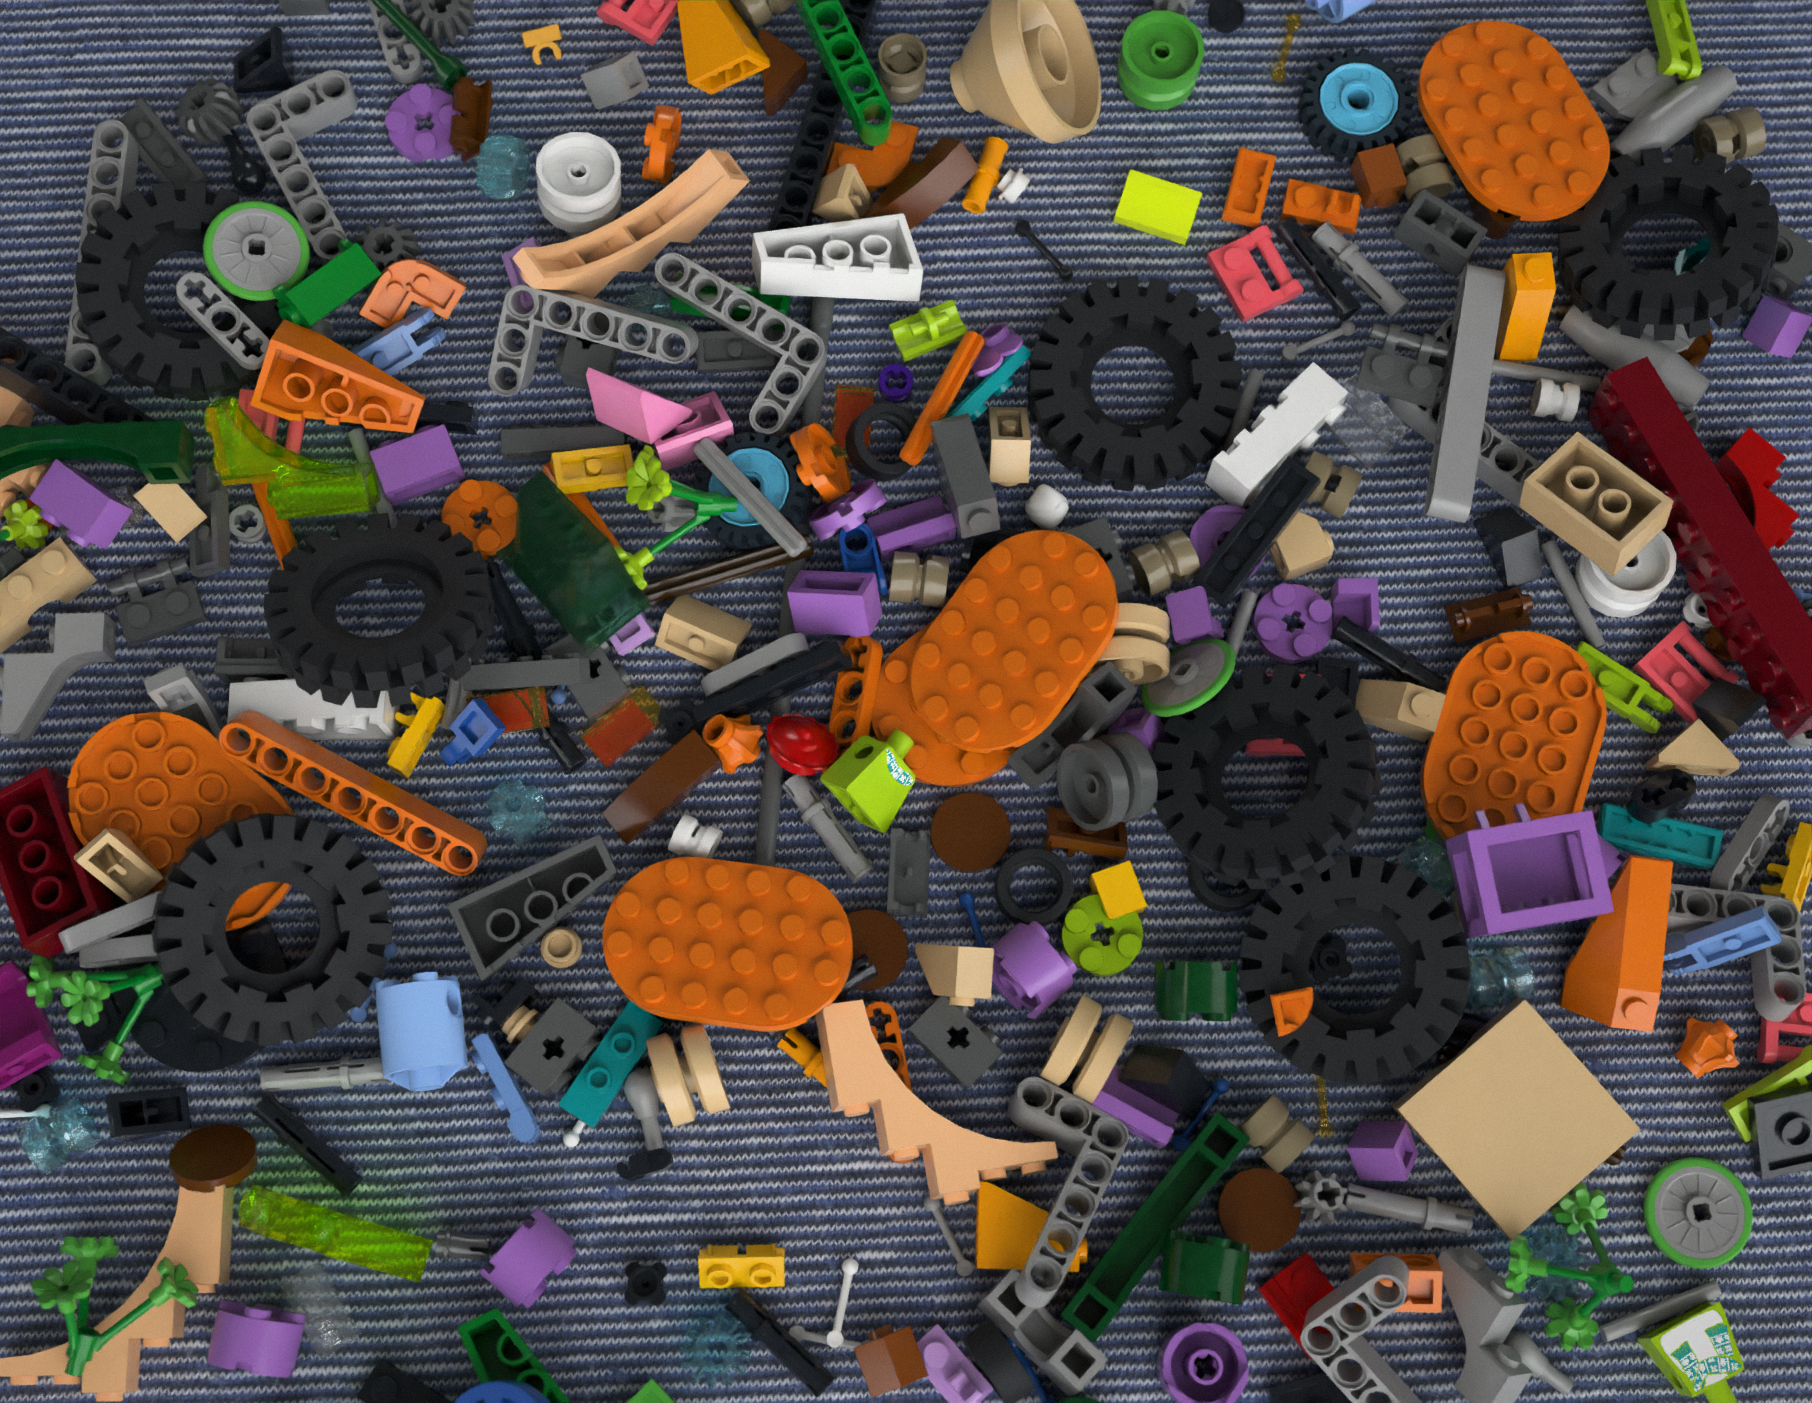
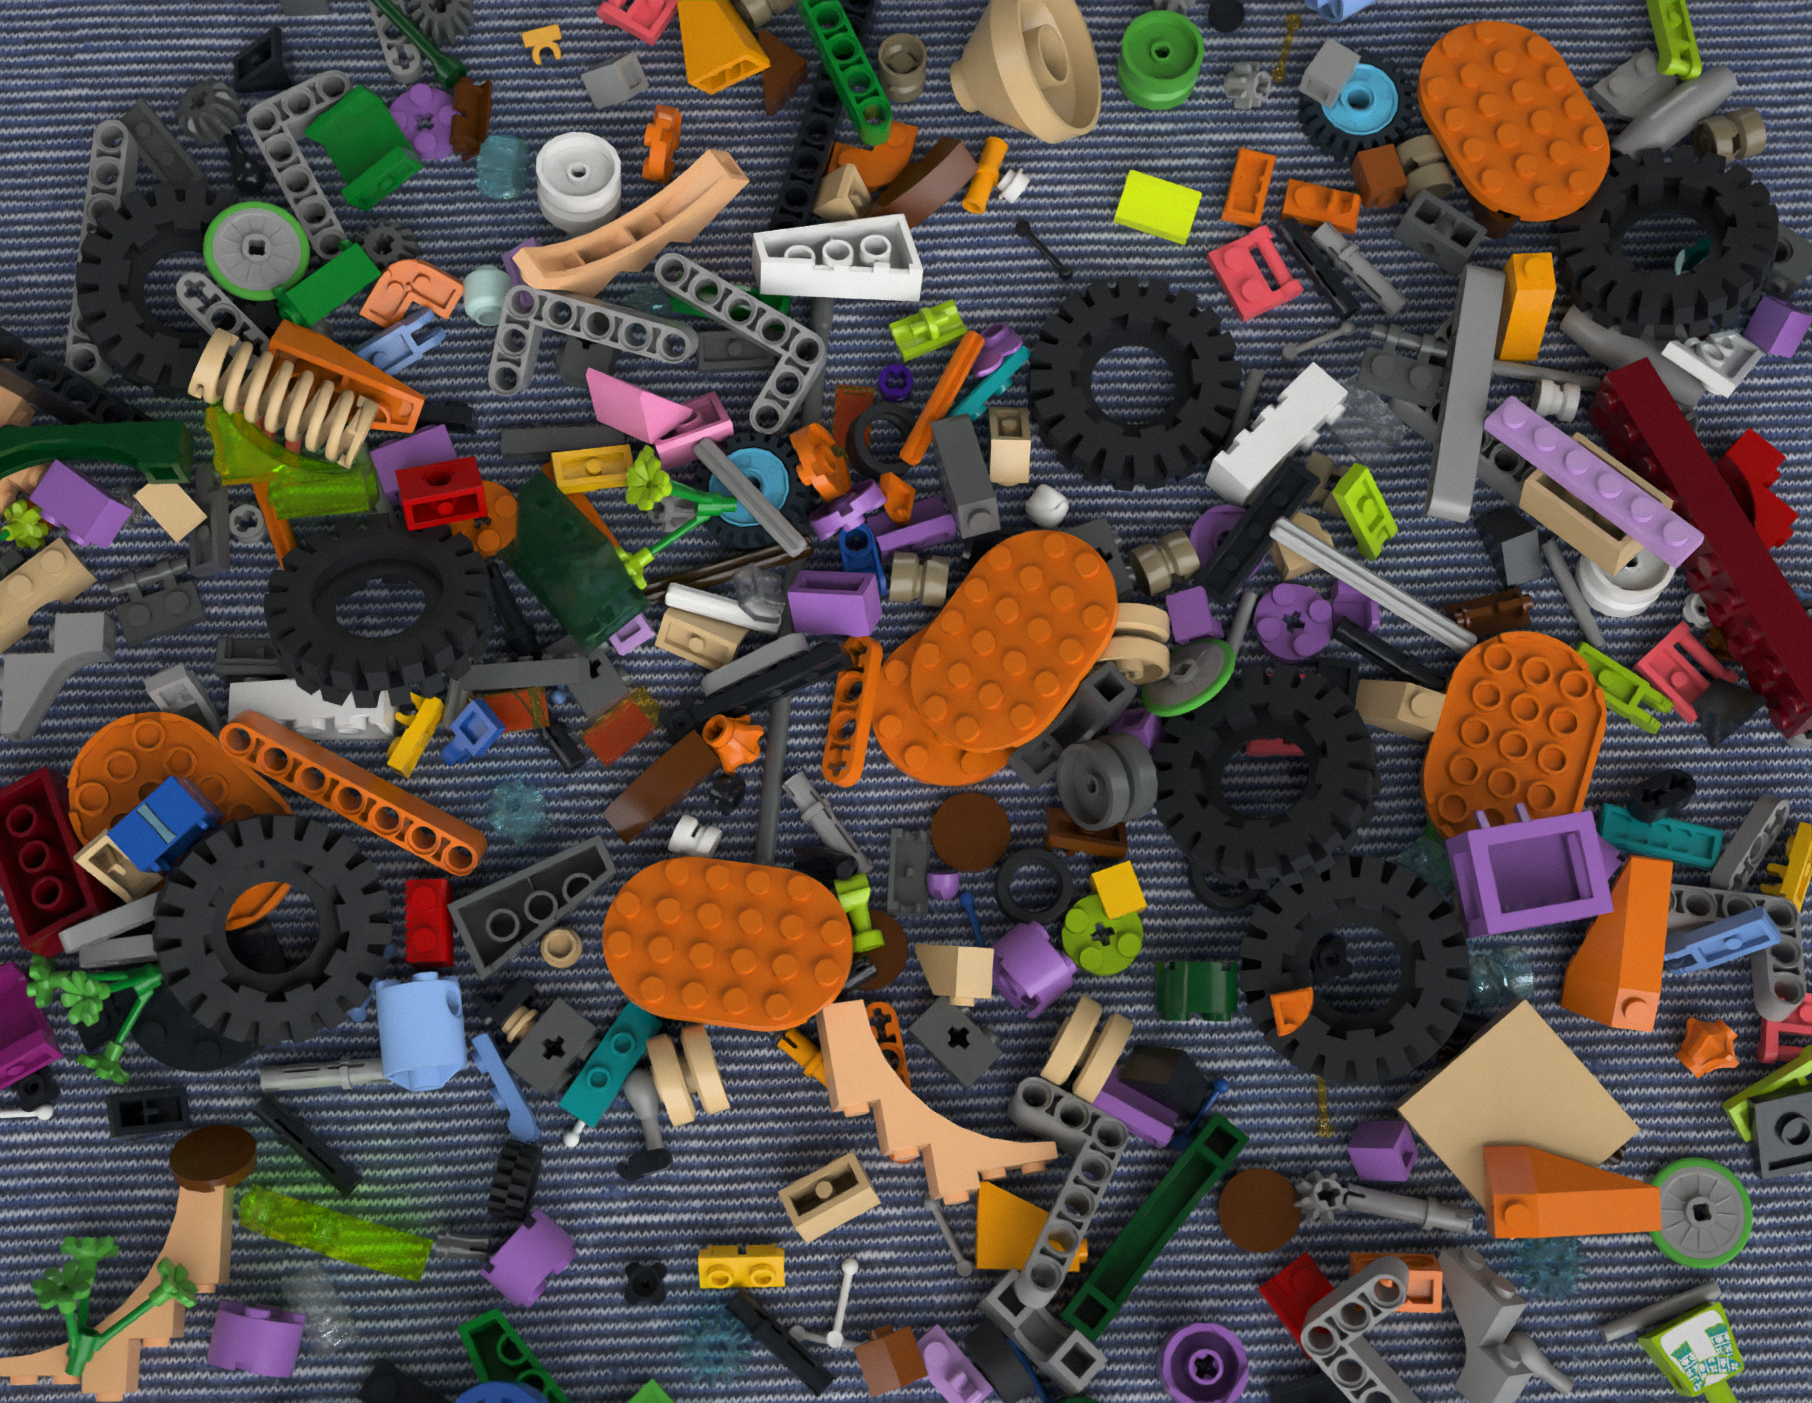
clear light blue wheel [17,1095,101,1174] -> none
red piece [765,712,840,776] -> none
lime torso [820,729,915,834] -> none
dark green brick [1158,1230,1250,1305] -> none
dark tan wheel [1238,1093,1316,1174] -> none
bright green plant [1506,1183,1633,1351] -> none
tan slope [1646,719,1739,777] -> none
none -> blue container [106,775,225,873]
none -> tan piece [187,328,380,469]
none -> green panel [304,84,424,212]
none -> red brick [395,456,488,531]
none -> red brick [404,878,454,969]
none -> light aqua head [463,265,513,326]
none -> black tyre [488,1139,543,1223]
none -> white axle [665,583,782,635]
none -> black plate [709,773,746,816]
none -> clear piece [733,562,785,624]
none -> tan brick [778,1151,881,1243]
none -> black piece [793,847,859,881]
none -> lime leg [833,872,885,954]
none -> orange tile [880,472,916,527]
none -> medium lavender hinge [927,871,959,901]
none -> light grey gear [1224,62,1271,109]
none -> light grey axle [1269,516,1477,655]
none -> light grey panel [1298,38,1361,109]
none -> lime plate [1332,462,1398,561]
none -> orange wedge [1483,1145,1662,1238]
none -> lavender plate [1484,396,1705,569]
none -> white wing [1661,330,1765,398]

